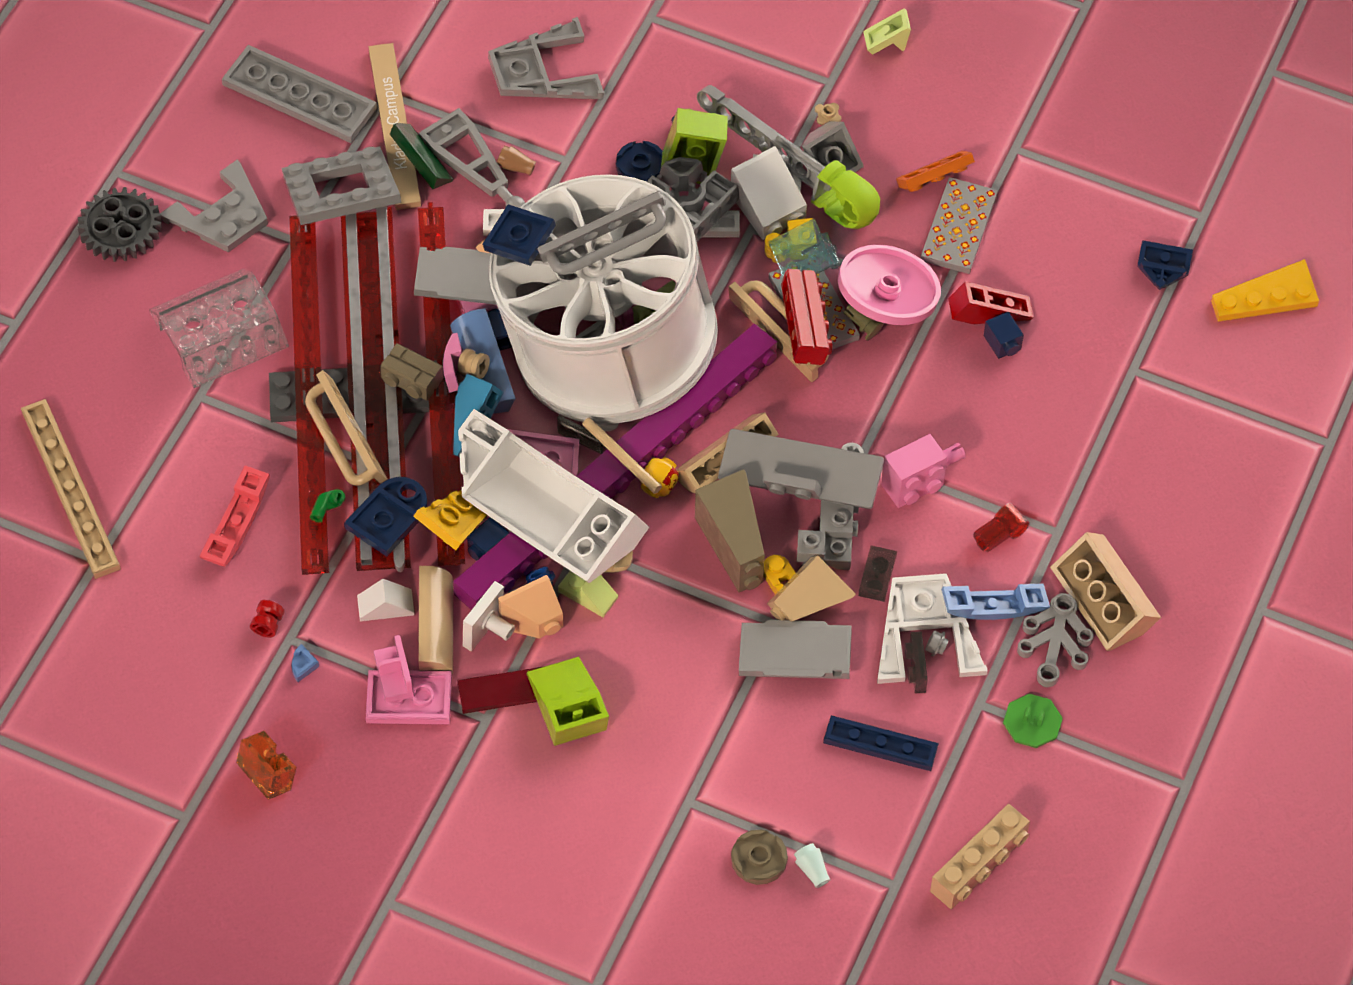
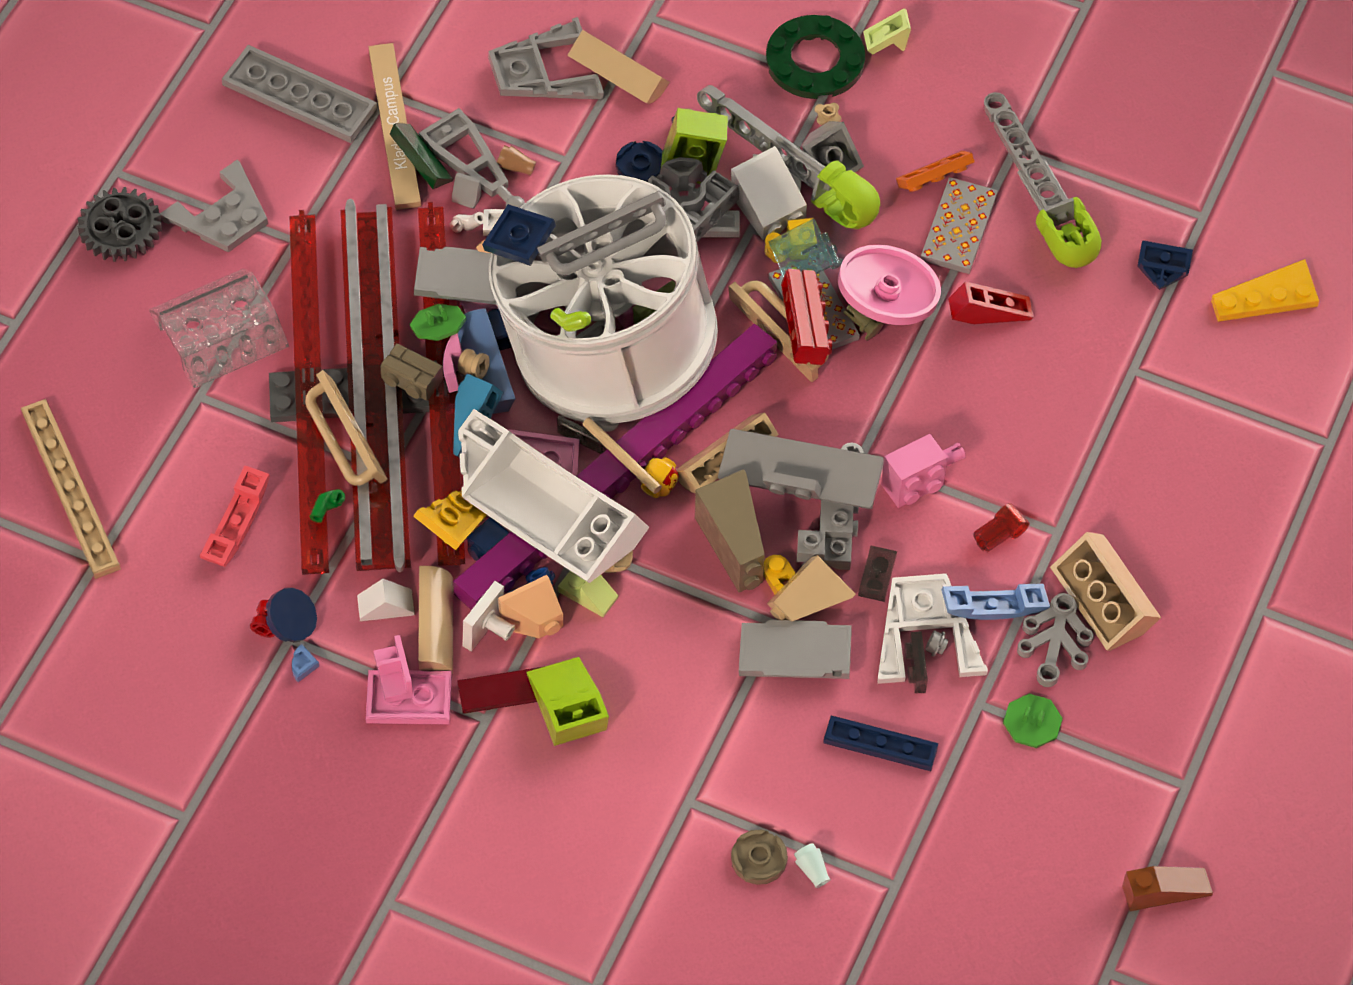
clear orange brick [236,731,297,800] -> none
light grey plate [281,147,401,225] -> none
dark blue tile [344,477,427,556] -> none
tan brick [930,804,1030,910] -> none
dark blue brick [983,312,1024,359] -> none
none -> dark blue tile [266,588,317,643]
none -> bright green piece [410,304,466,341]
none -> white arm [450,212,486,233]
none -> light grey slope [452,173,481,208]
none -> lime arm [550,308,591,332]
none -> tan brick [567,30,670,104]
none -> dark green plate [766,15,865,99]
none -> piece [984,92,1102,268]
none -> dark orange slope [1122,866,1213,912]

